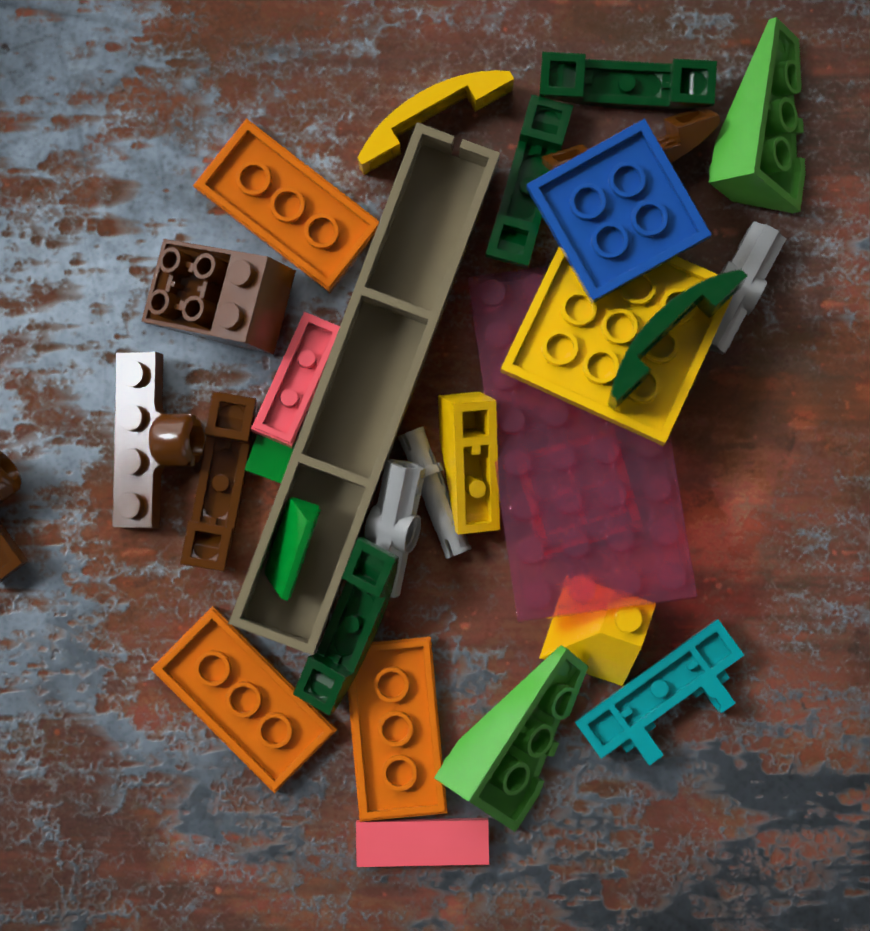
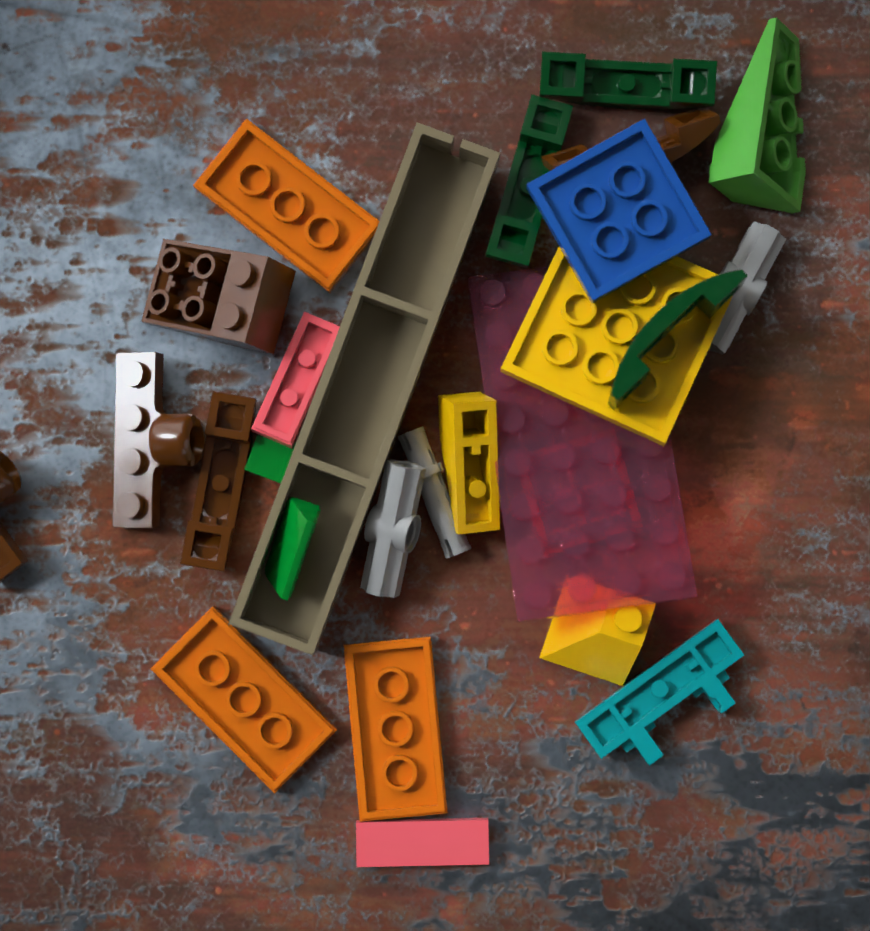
dark green slope [293,537,399,716] -> none
yellow slope [357,70,514,175] -> none
bright green wedge [434,645,589,832] -> none

